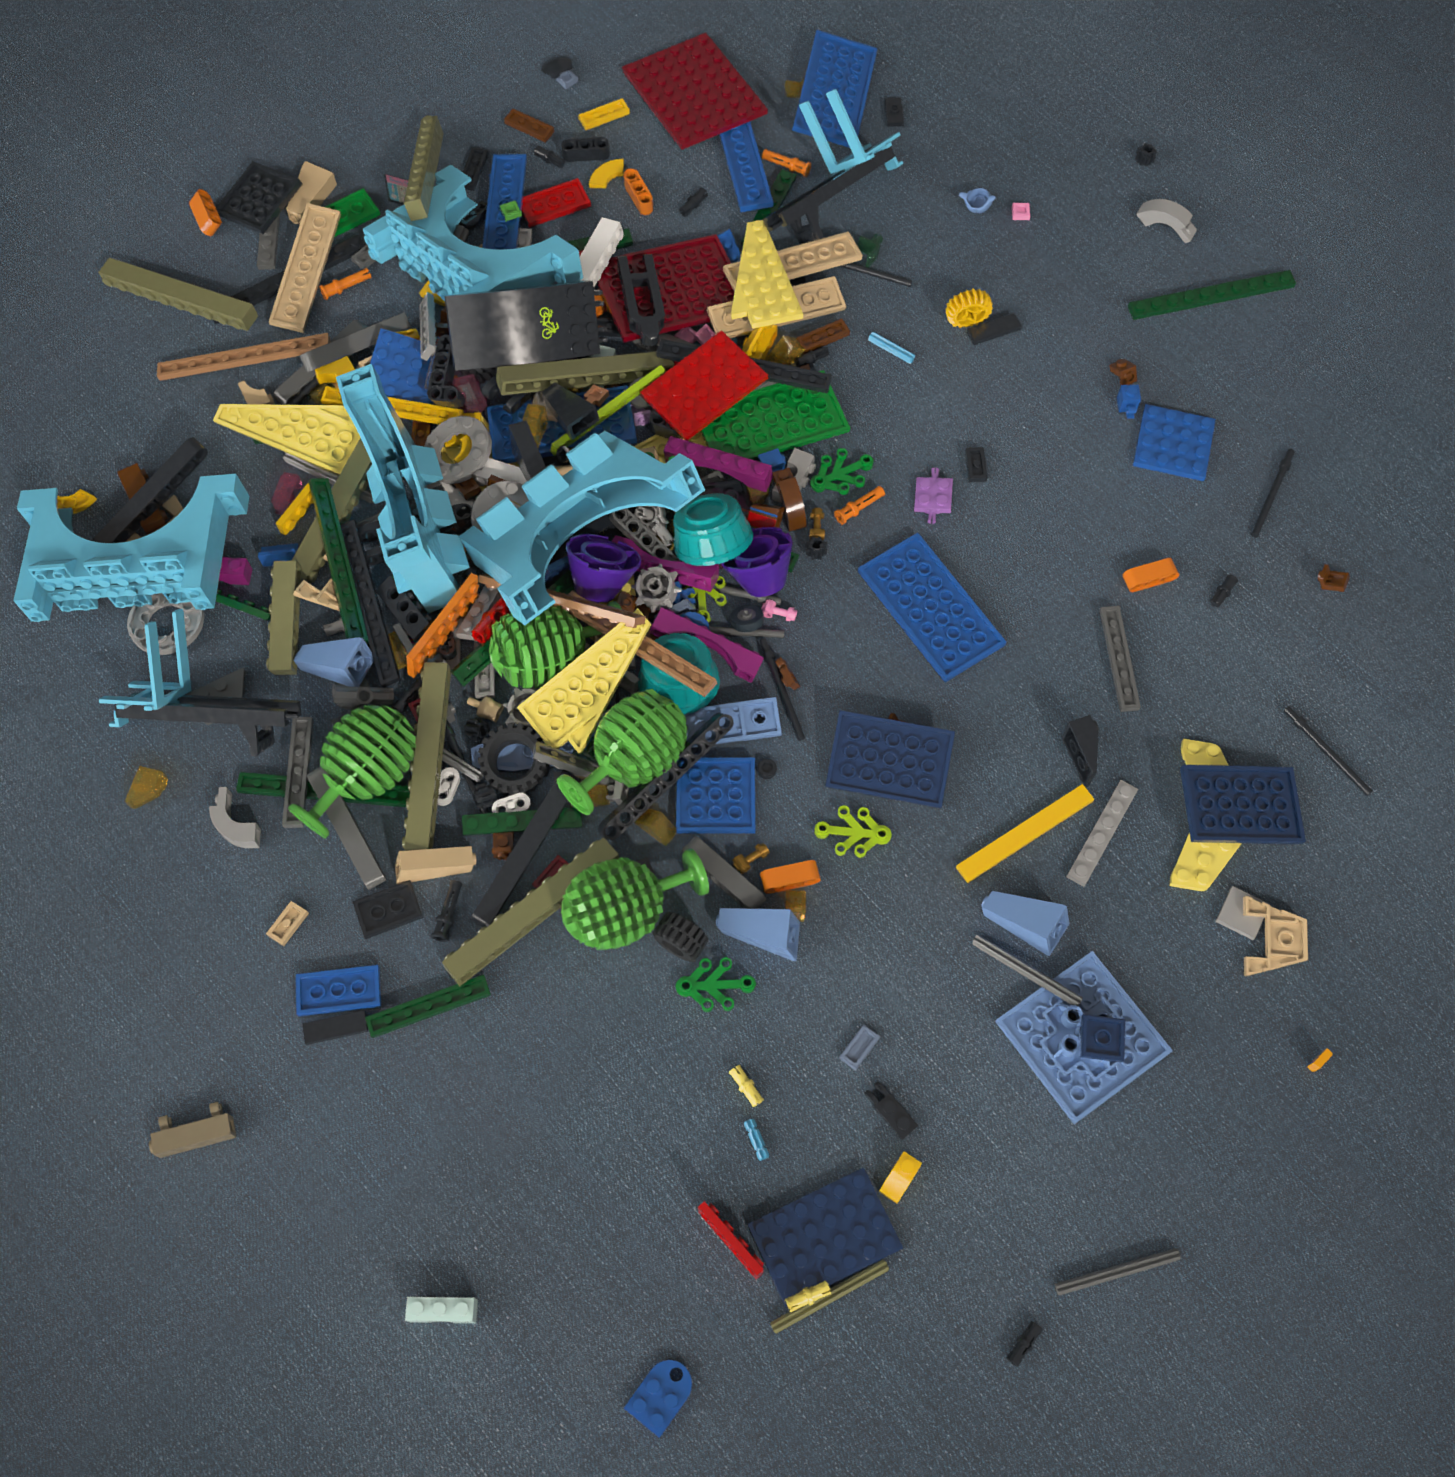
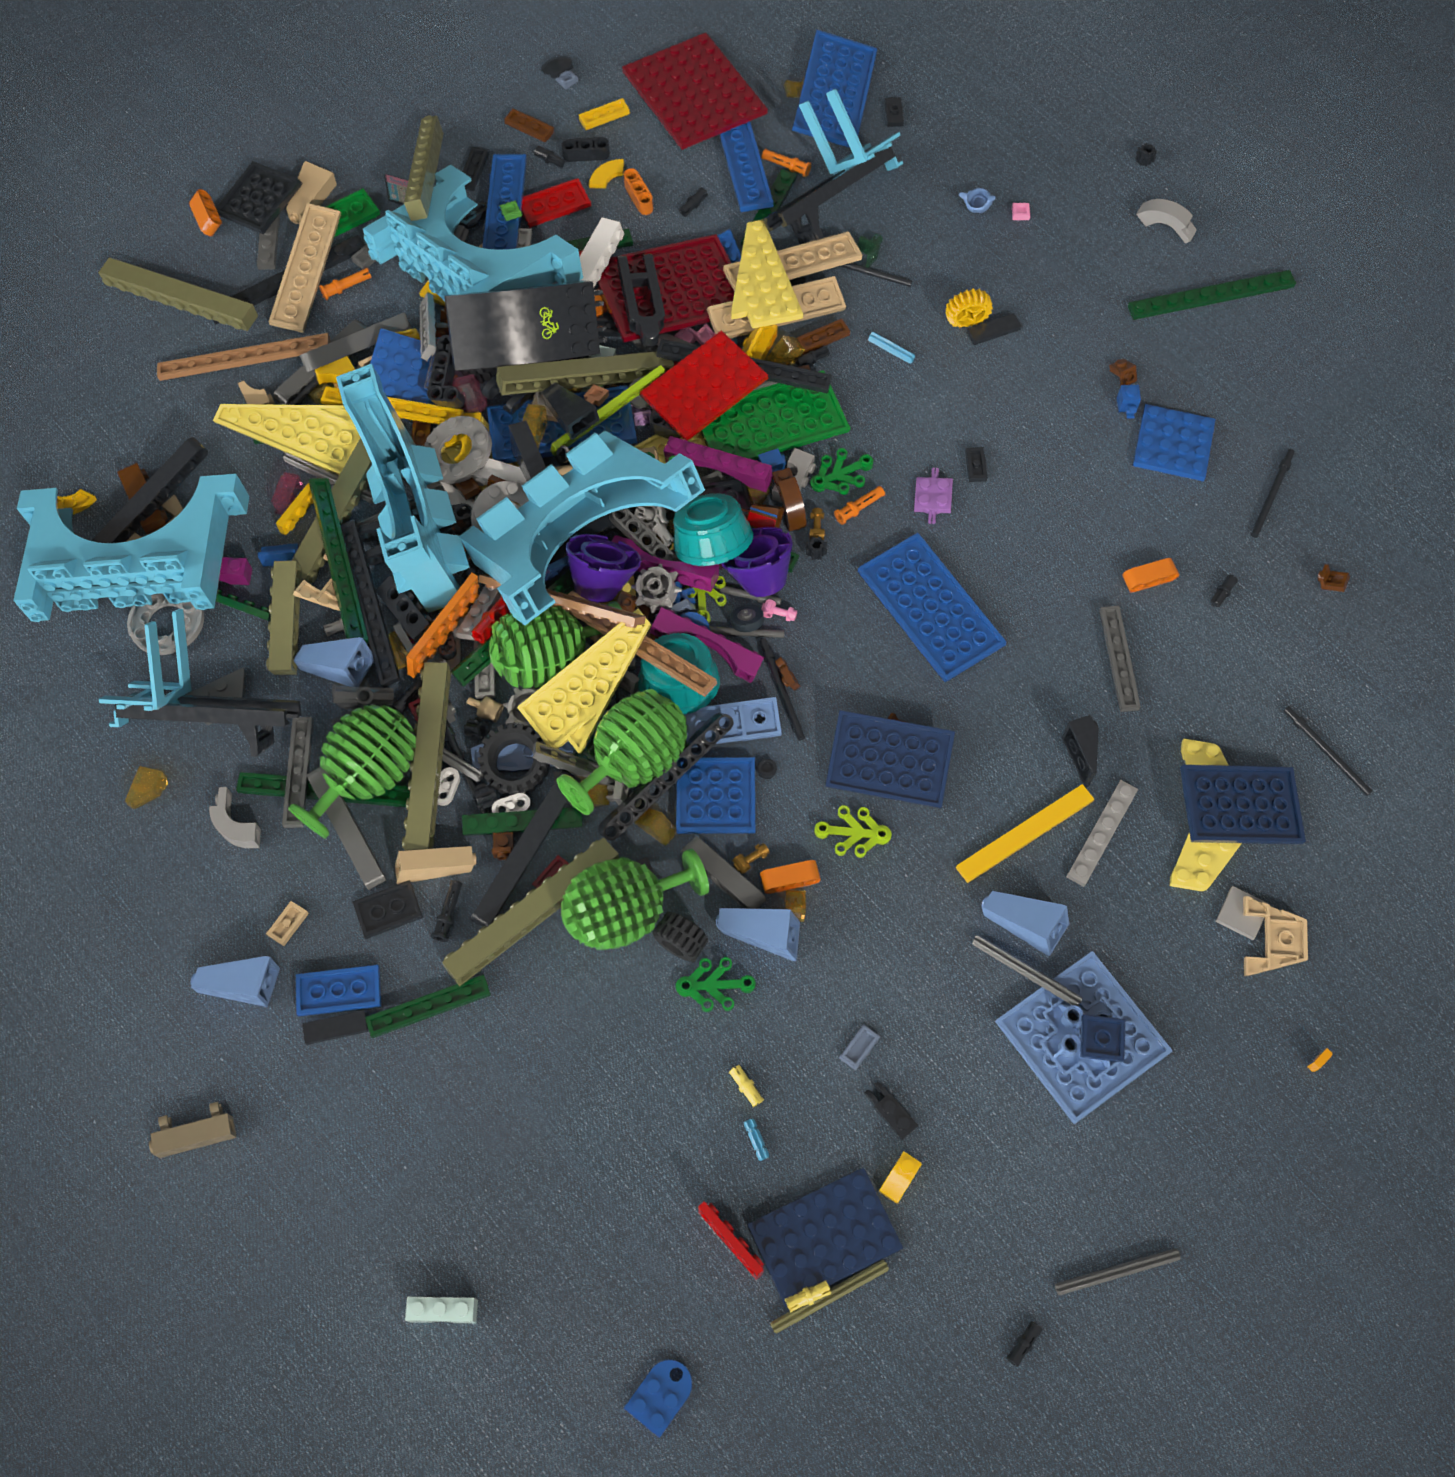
none -> medium blue slope [191,956,280,1007]

